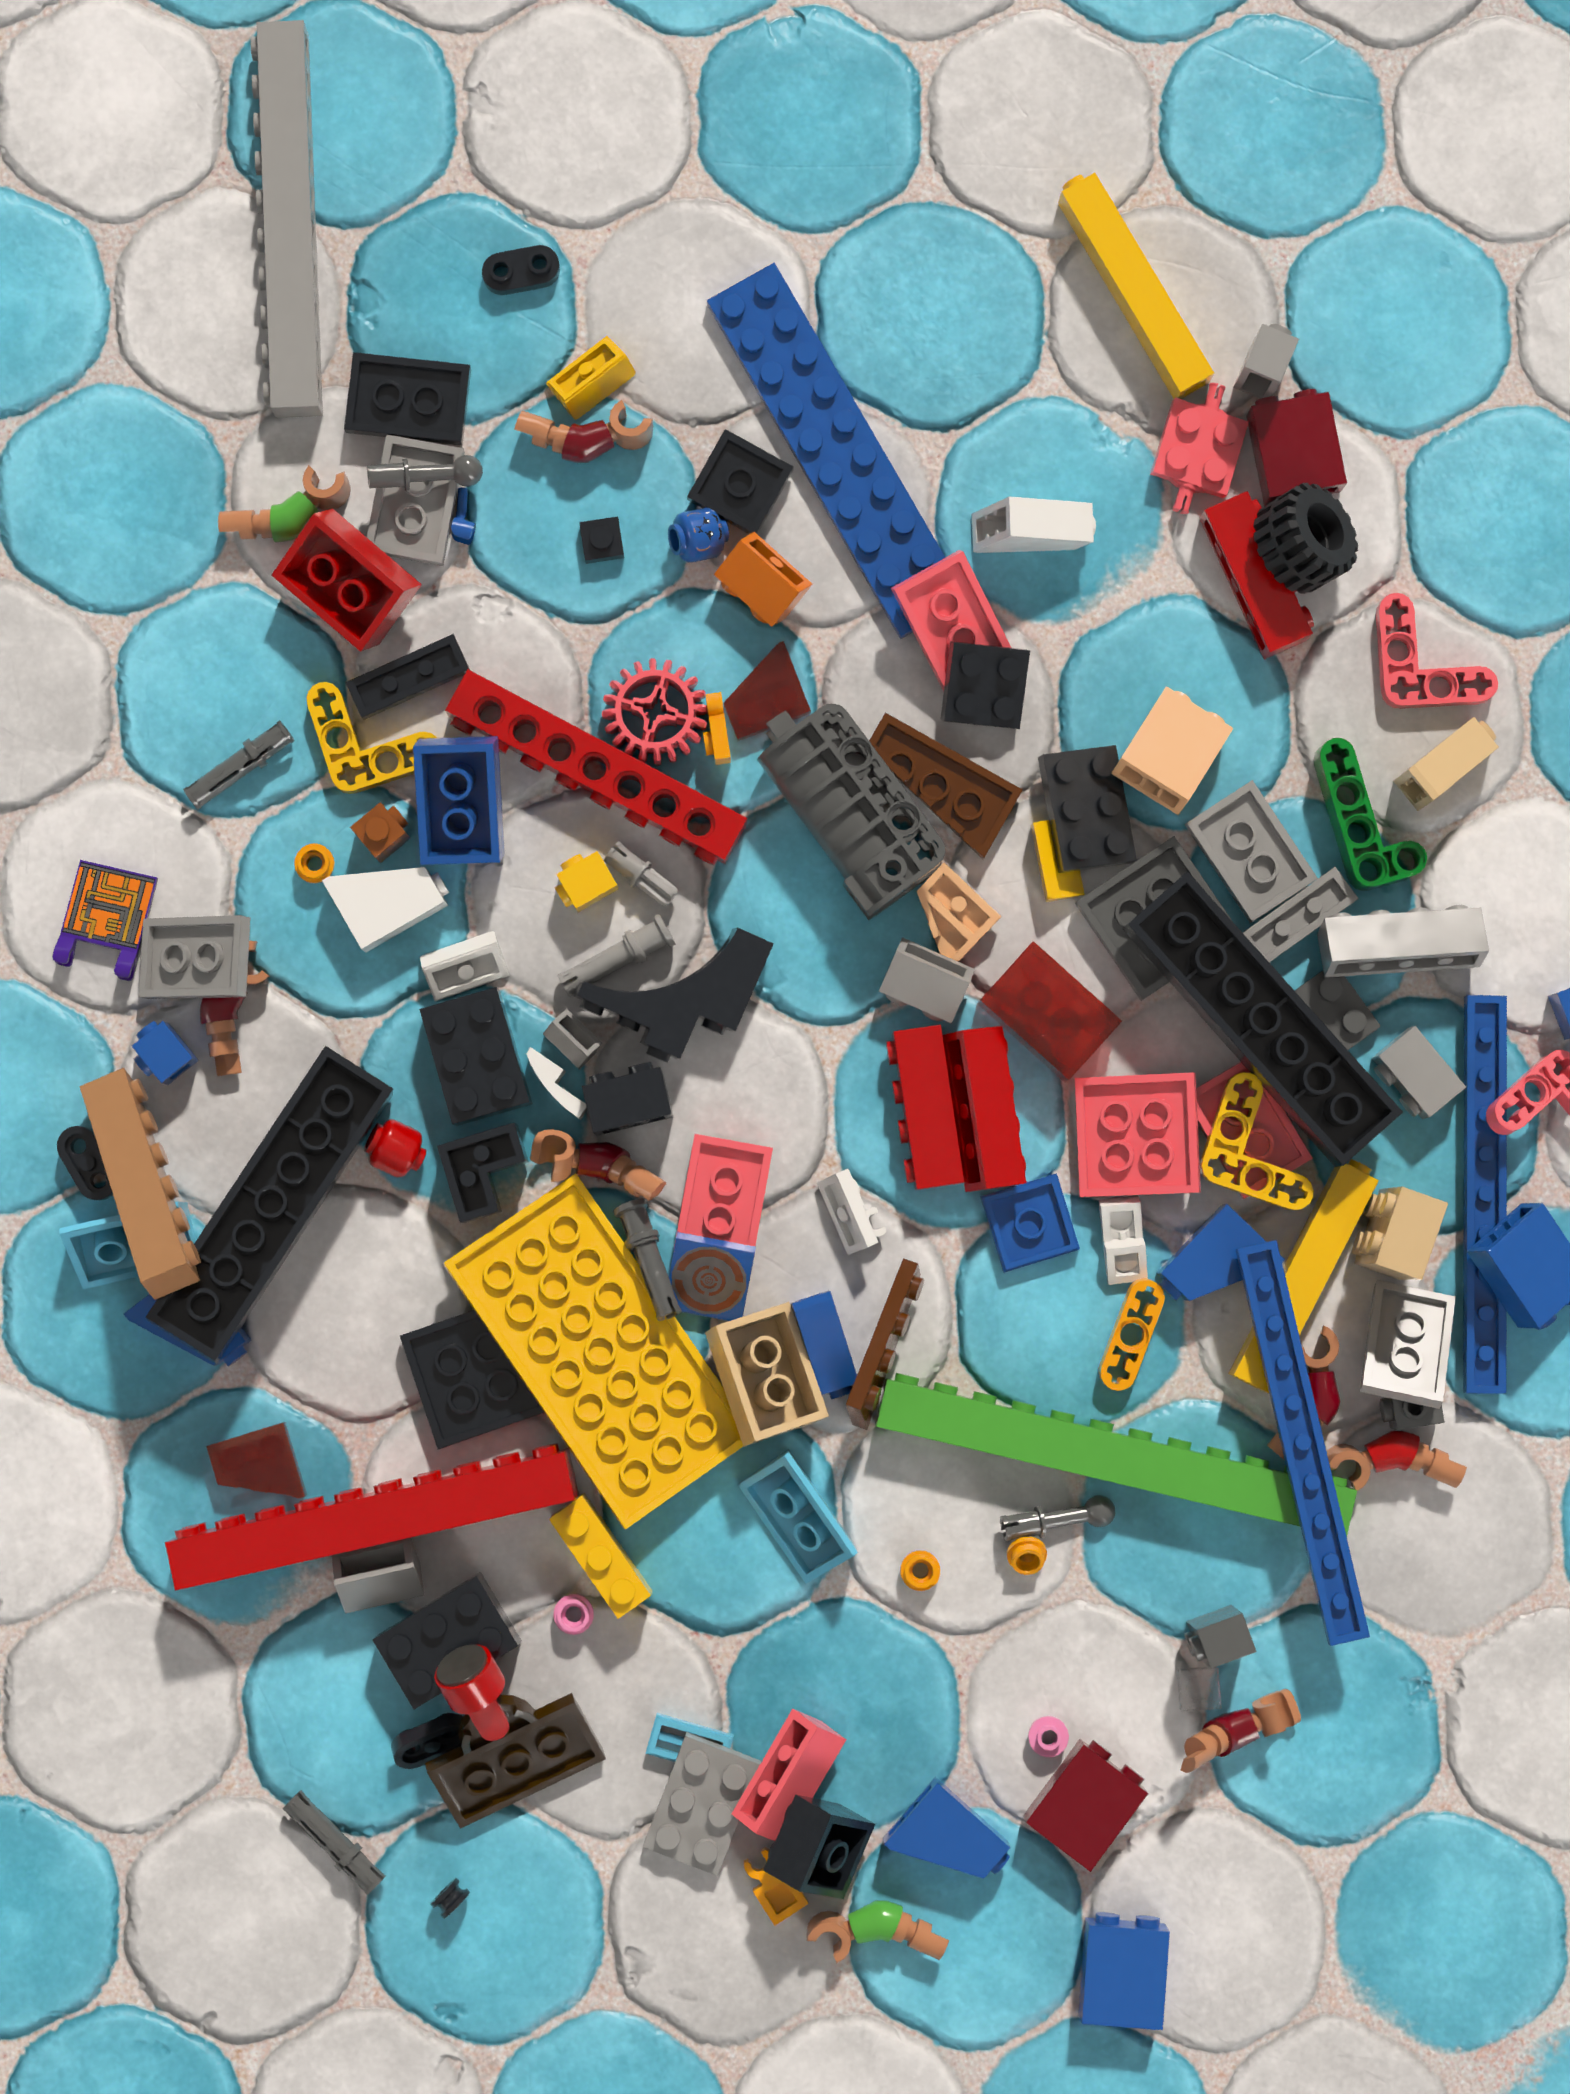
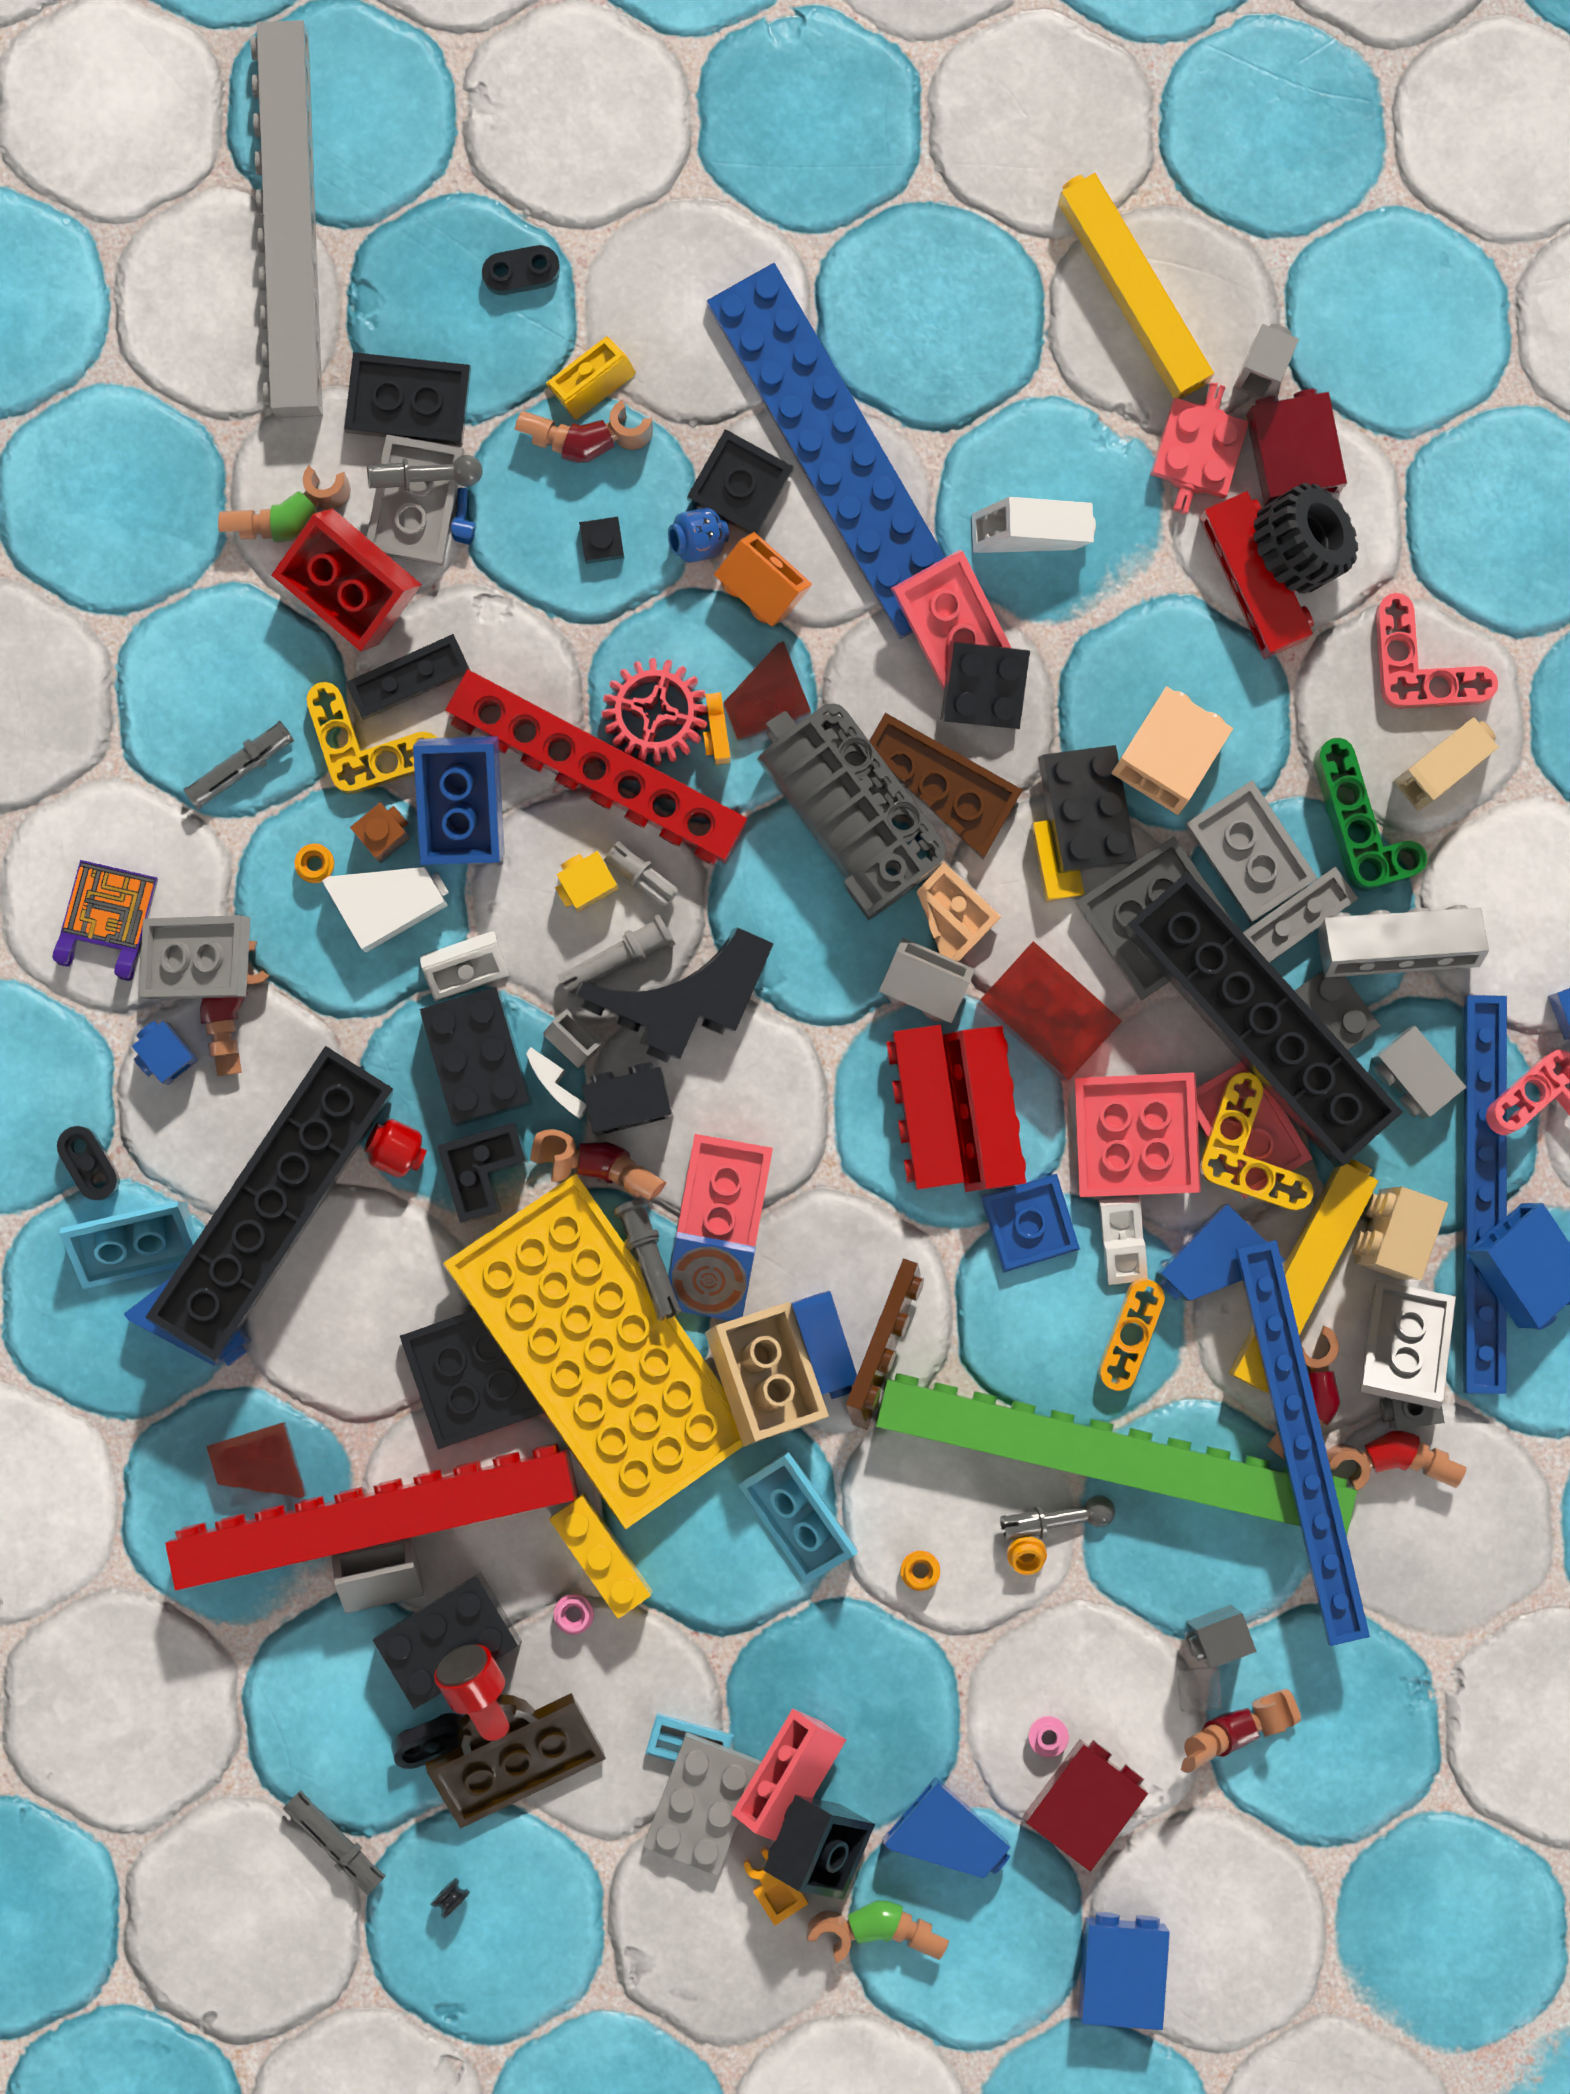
medium nougat brick [79,1068,201,1300] -> none
white plate [817,1169,886,1255] -> none

